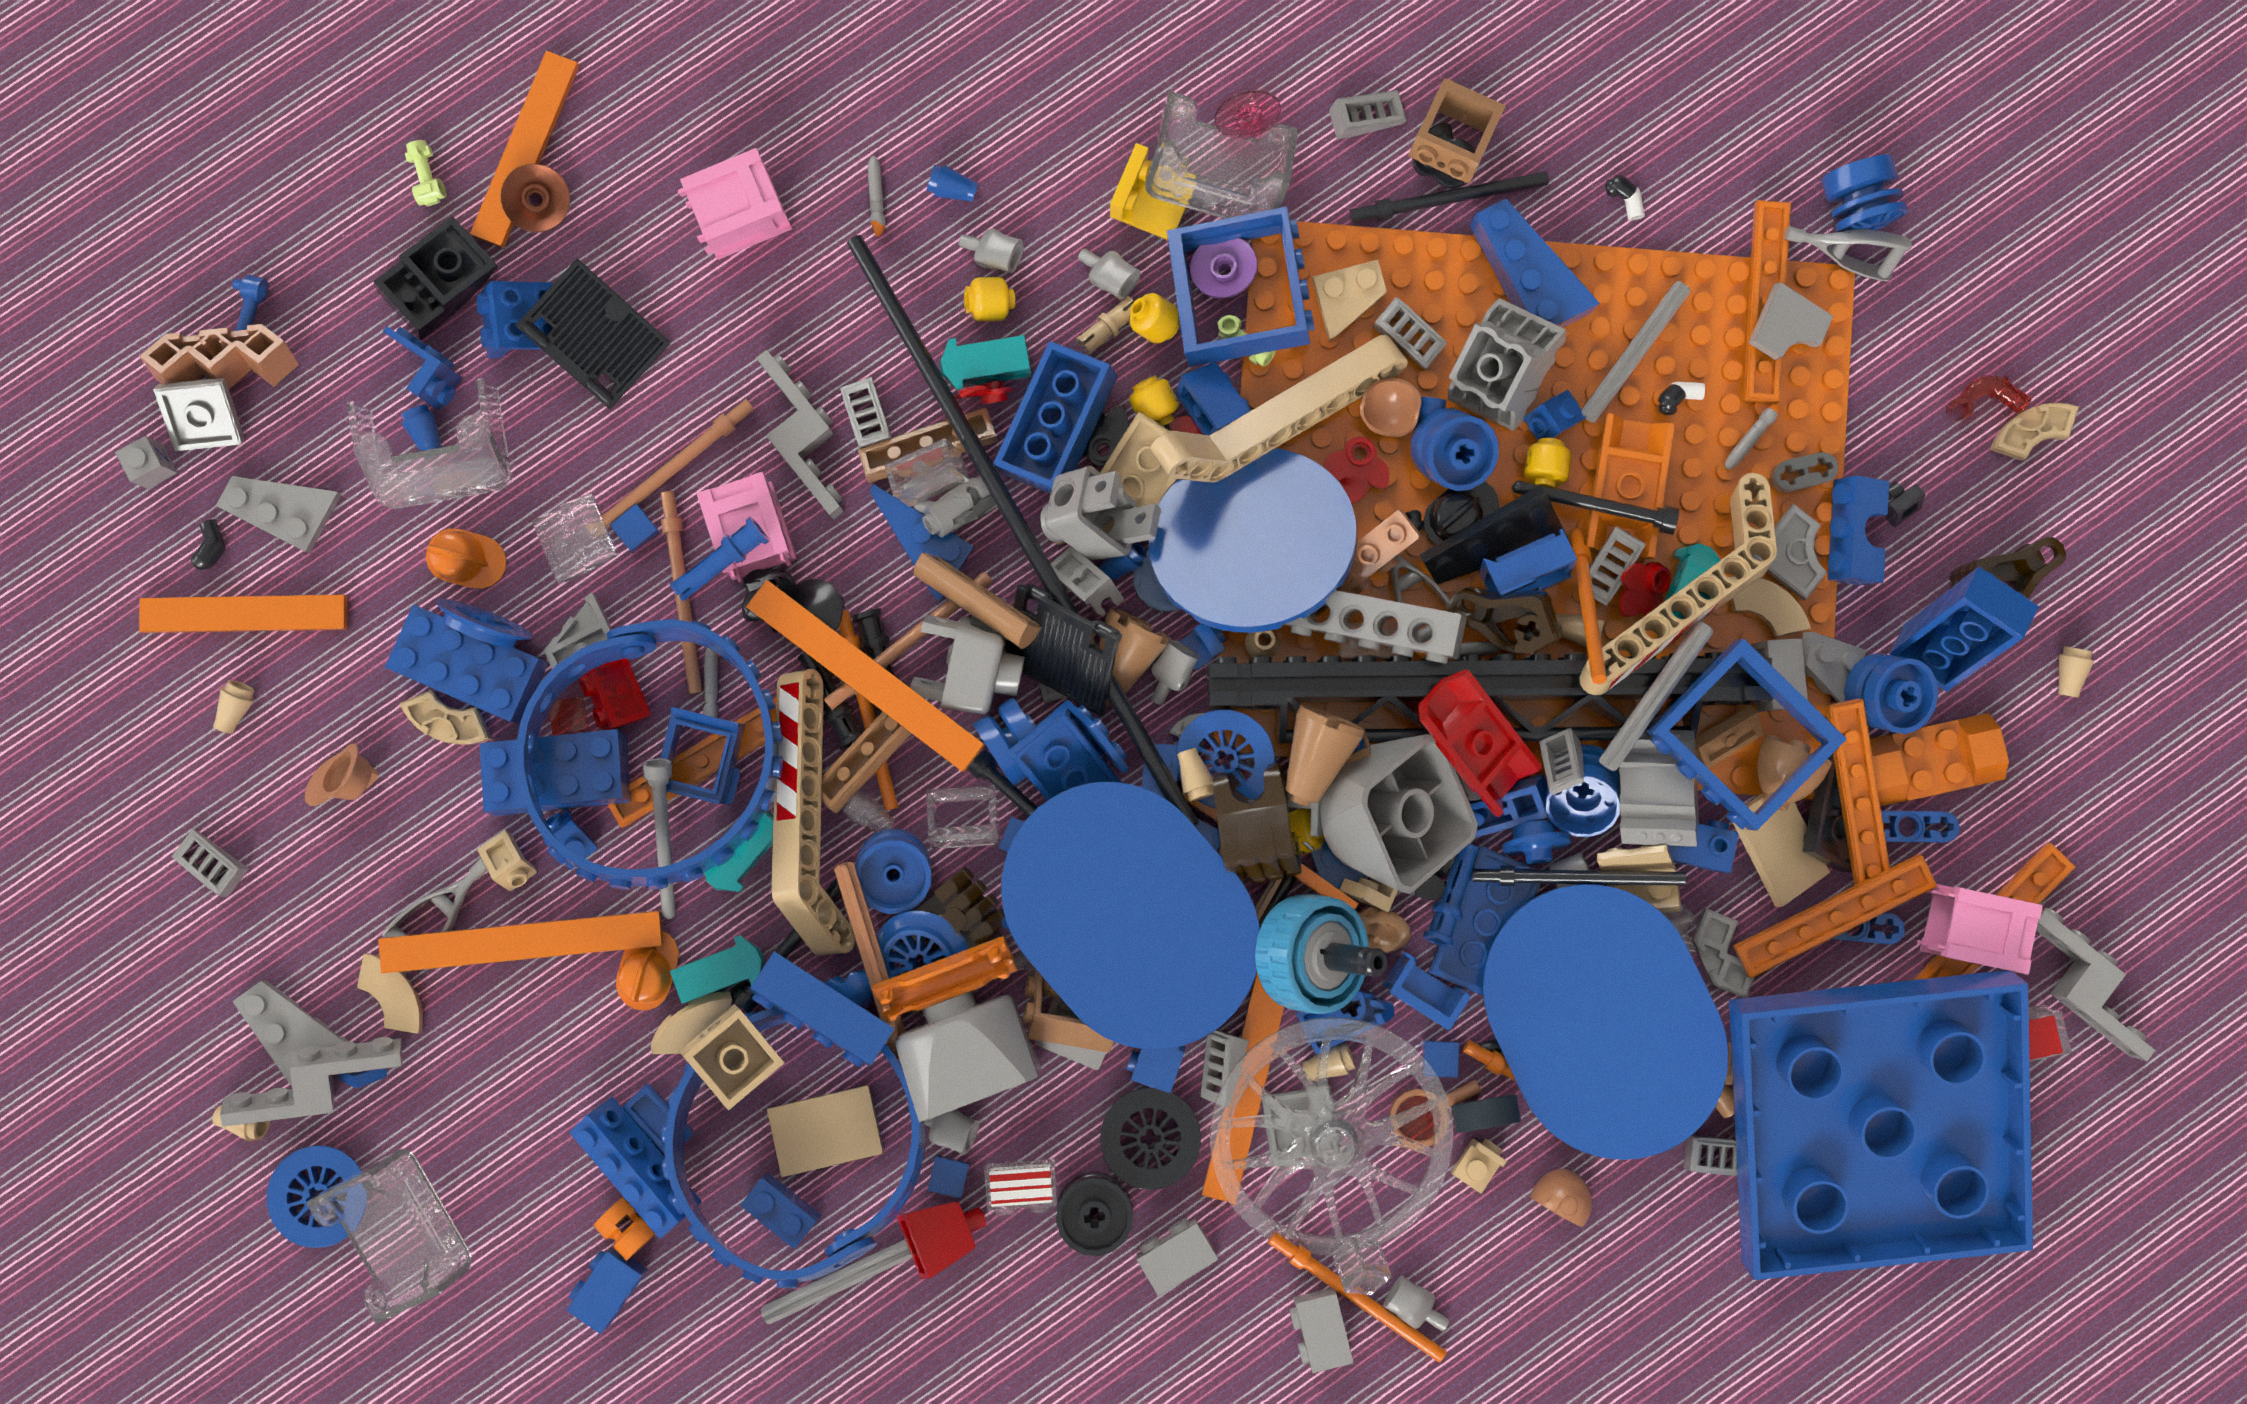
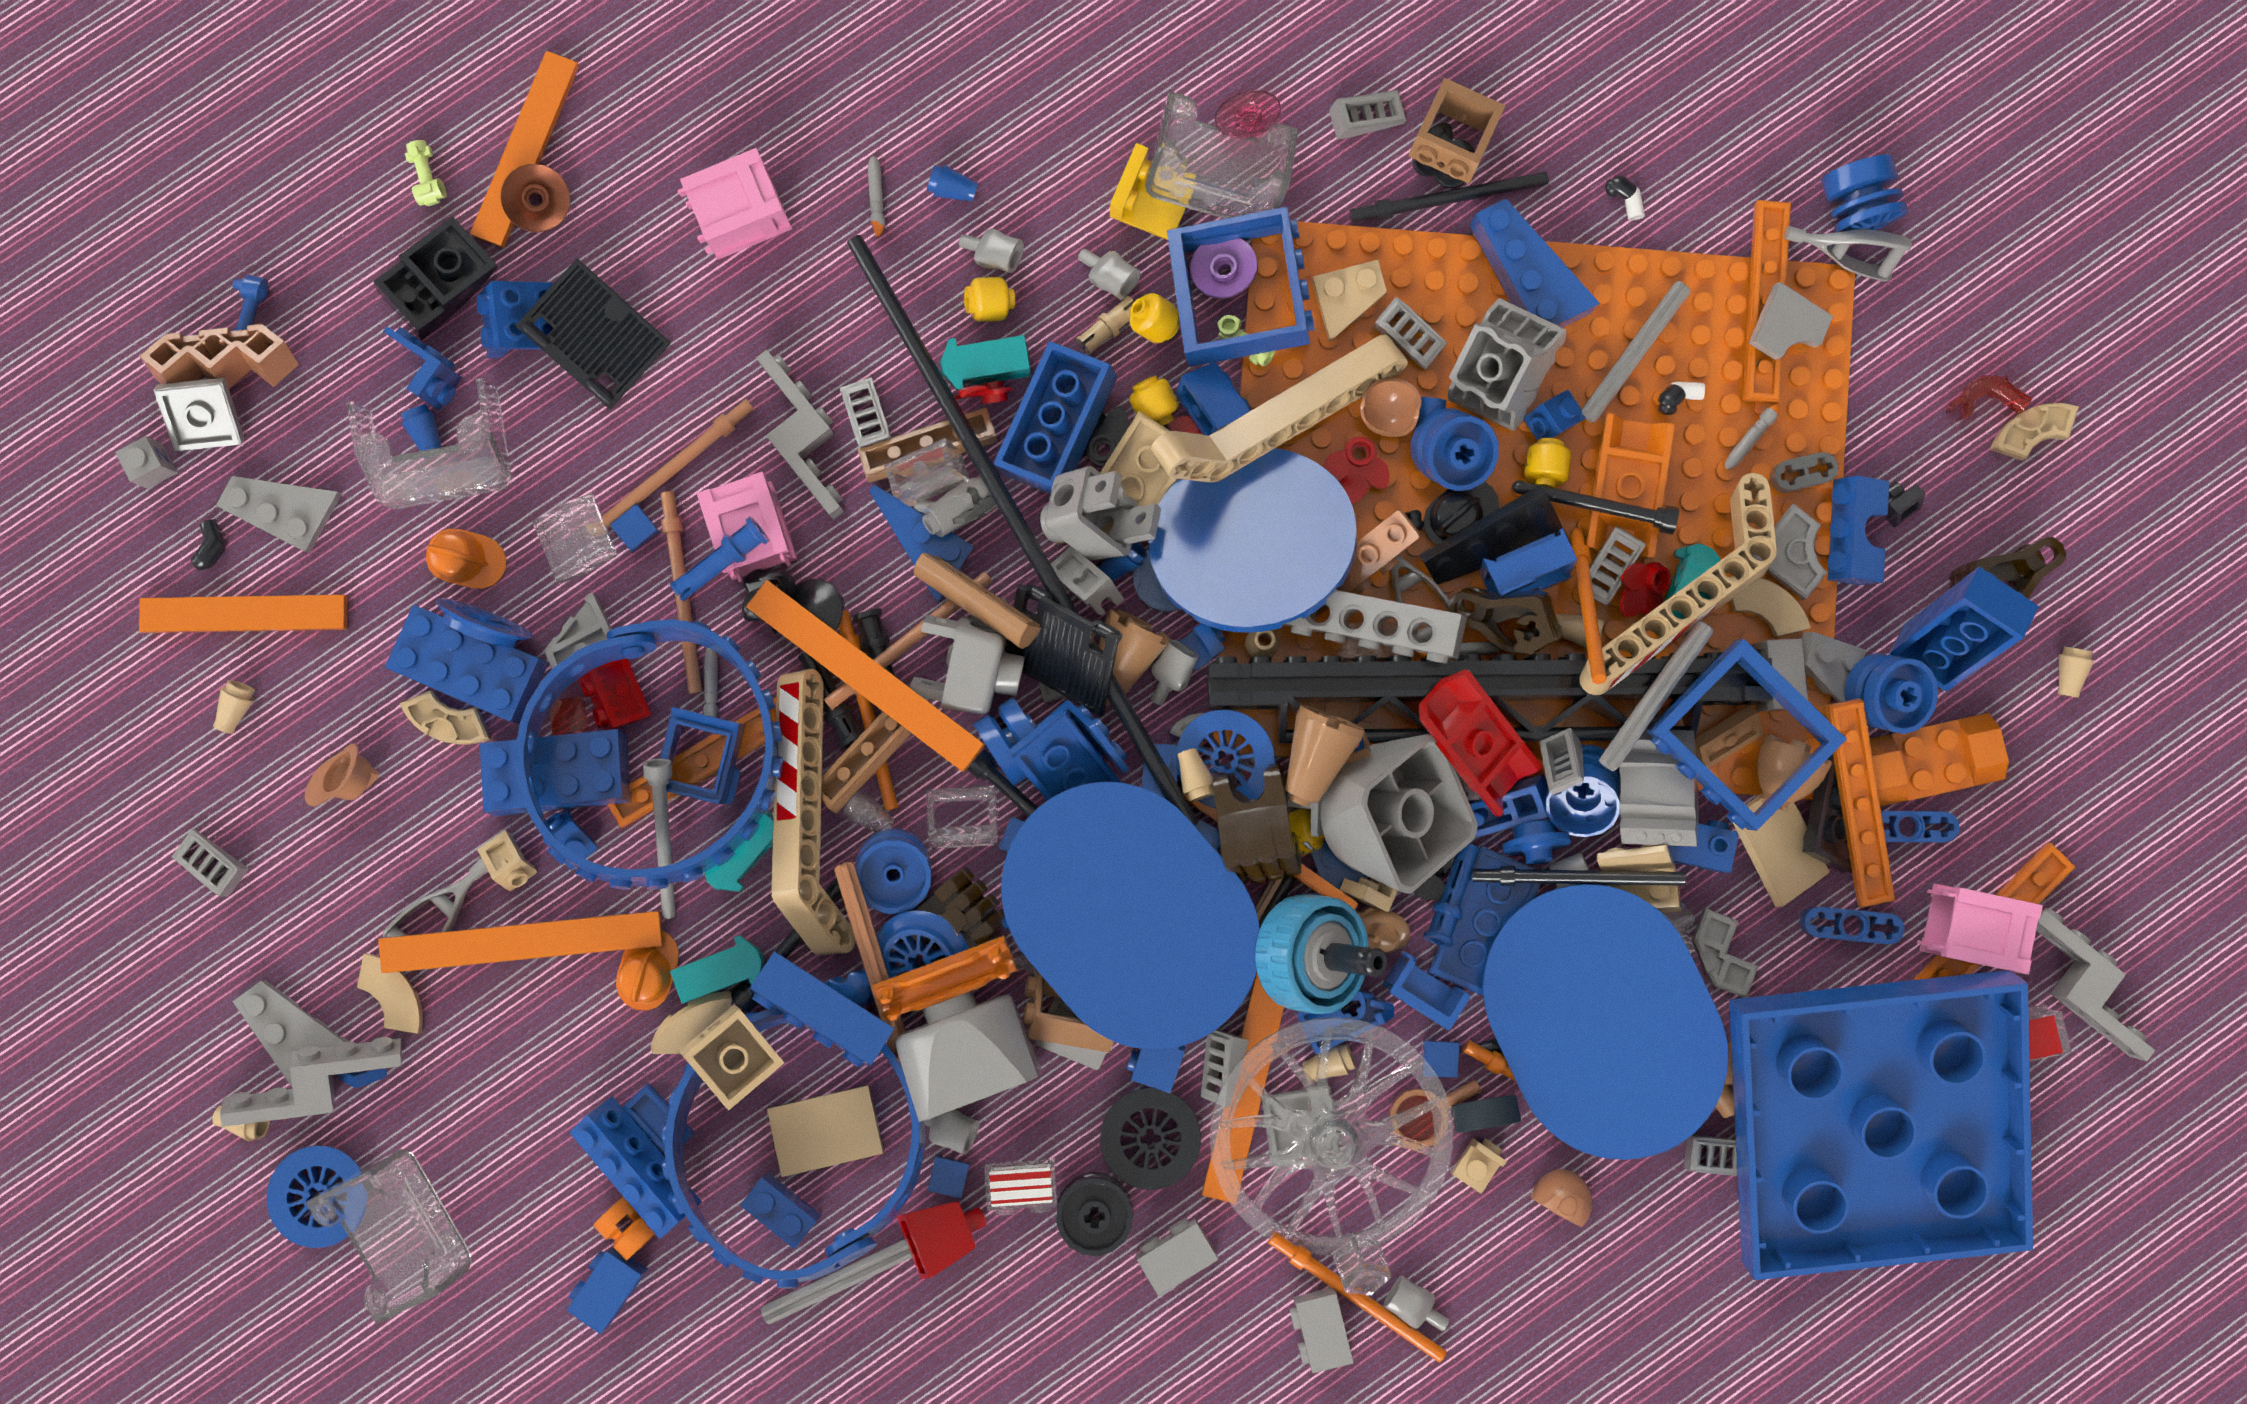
orange tile [1733,854,1937,978] -> none

